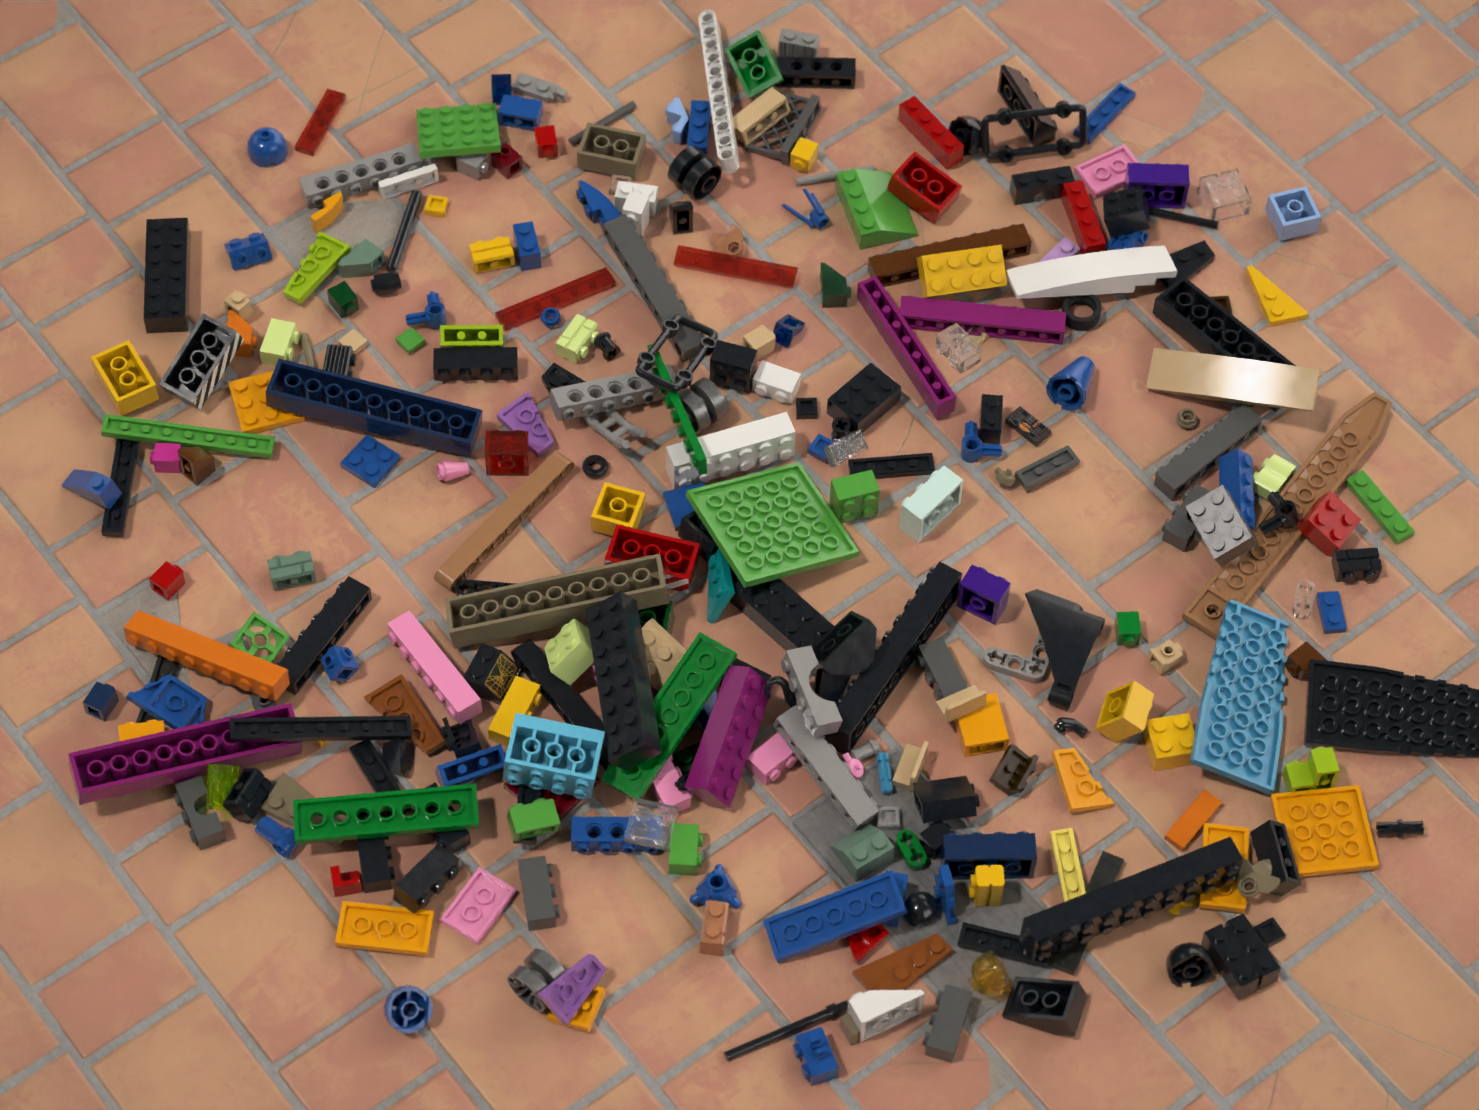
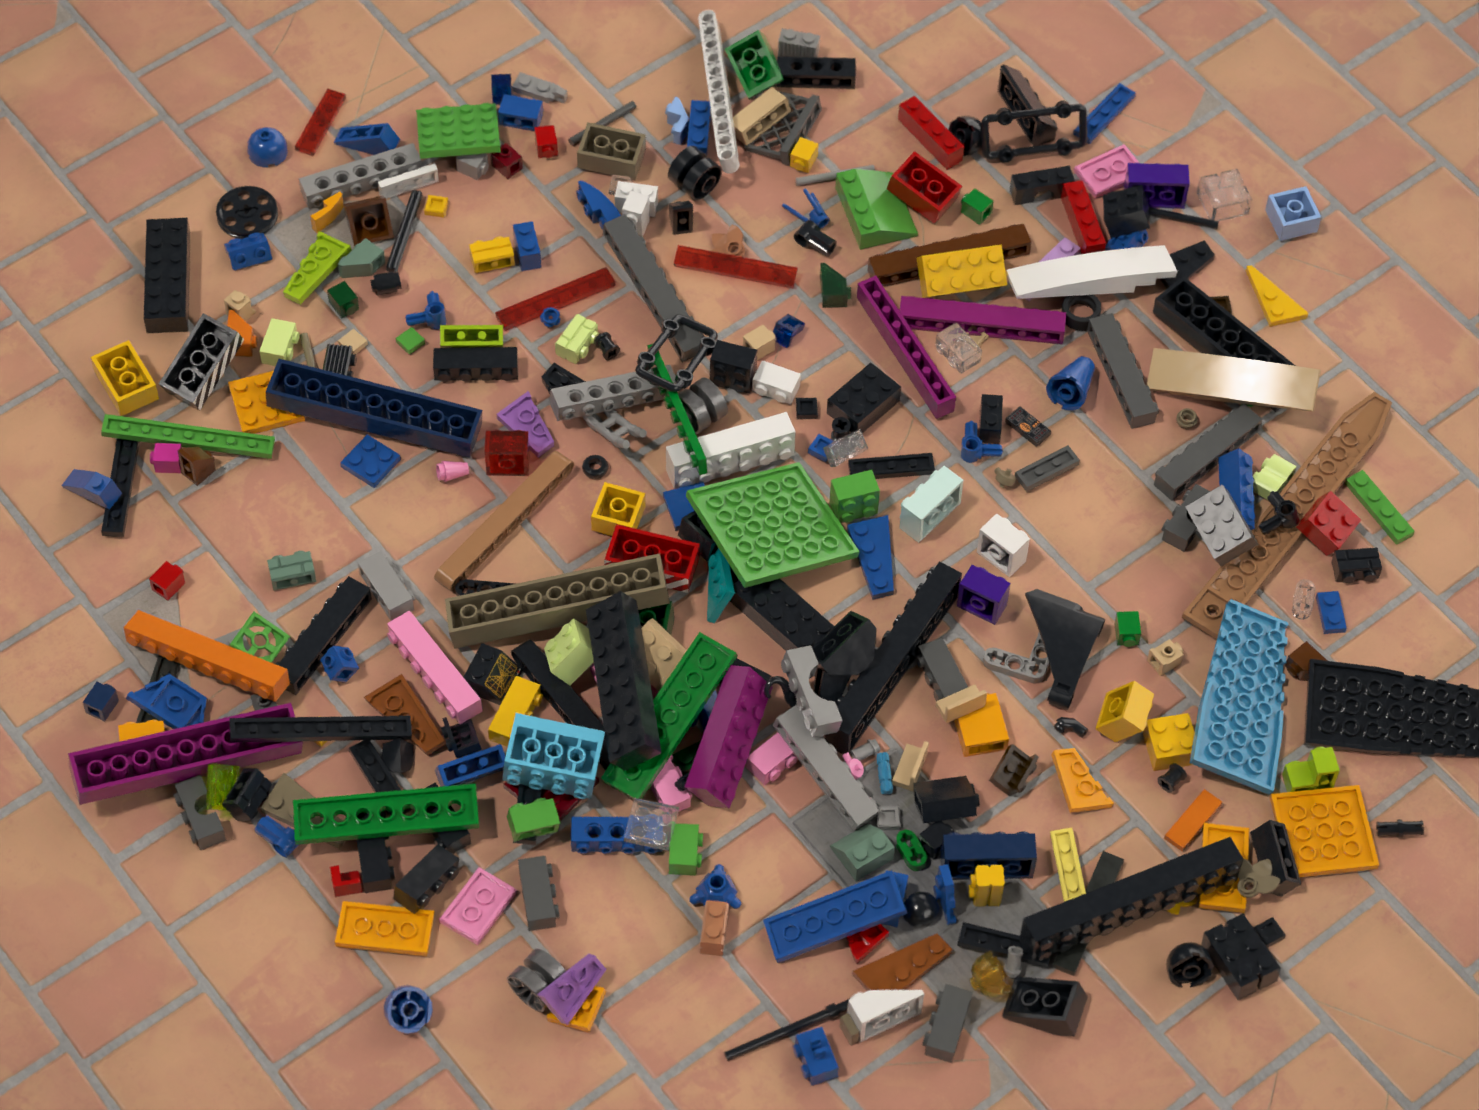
none -> black wedge [216,186,278,239]
none -> blue slope [334,123,400,155]
none -> reddish brown slope [343,196,394,246]
none -> light grey brick [358,551,415,621]
none -> black piece [794,220,837,256]
none -> blue wing [847,515,894,600]
none -> green brick [961,188,994,225]
none -> white brick [977,514,1030,577]
none -> light grey pin [1003,946,1023,977]
none -> dark grey brick [1087,313,1159,429]
none -> black bush [1157,763,1187,793]

